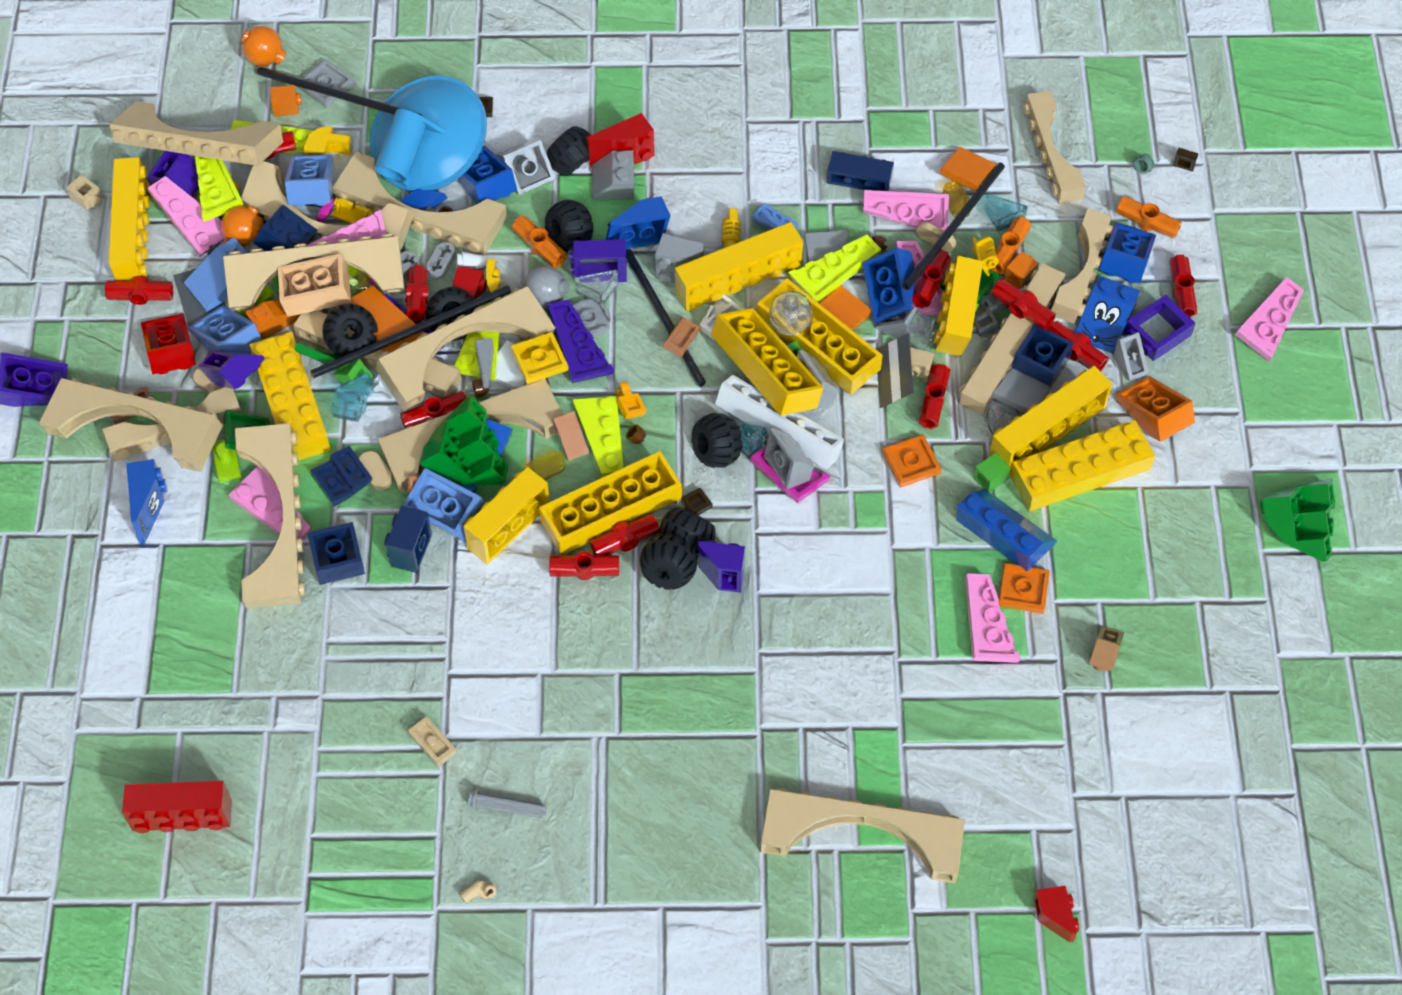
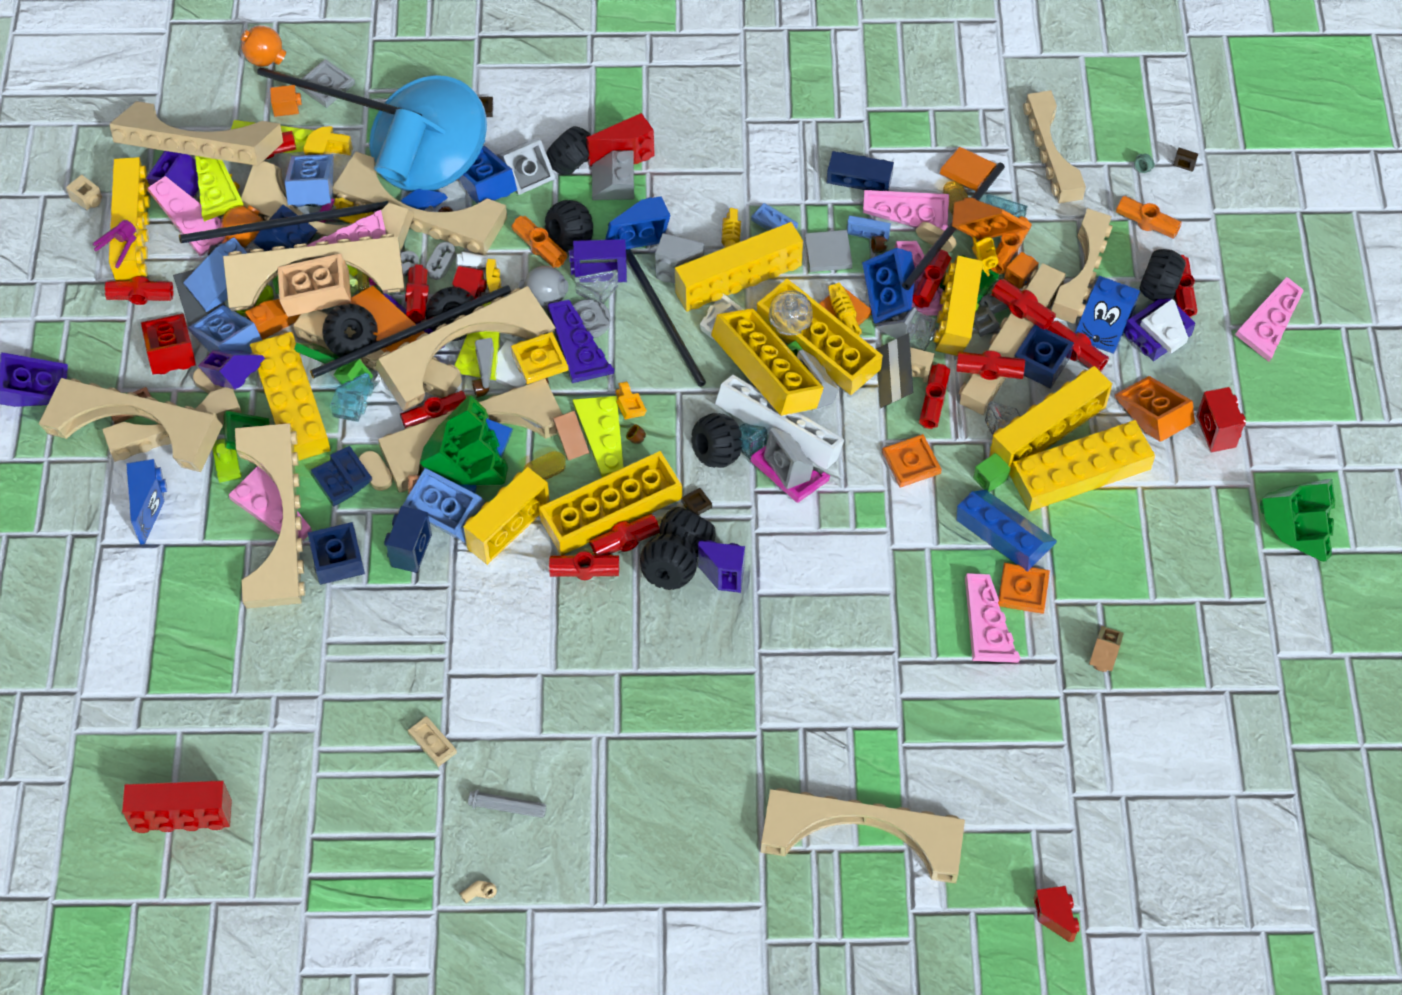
nougat tile [663,317,701,358] -> none
neon yellow wing [788,235,882,303] -> none
light grey tile [992,368,1051,414] -> none
blue slope [1099,222,1156,284] -> none
light grey slope [1113,332,1149,381] -> none
none -> magenta plant [93,220,136,268]
none -> black piece [179,201,389,243]
none -> yellow hinge [828,282,862,335]
none -> medium blue plate [847,215,891,241]
none -> orange slope [952,197,1030,240]
none -> red piece [956,351,1025,380]
none -> black wheel [1139,249,1186,302]
none -> white wing [1140,299,1188,354]
none -> red brick [1196,387,1246,453]

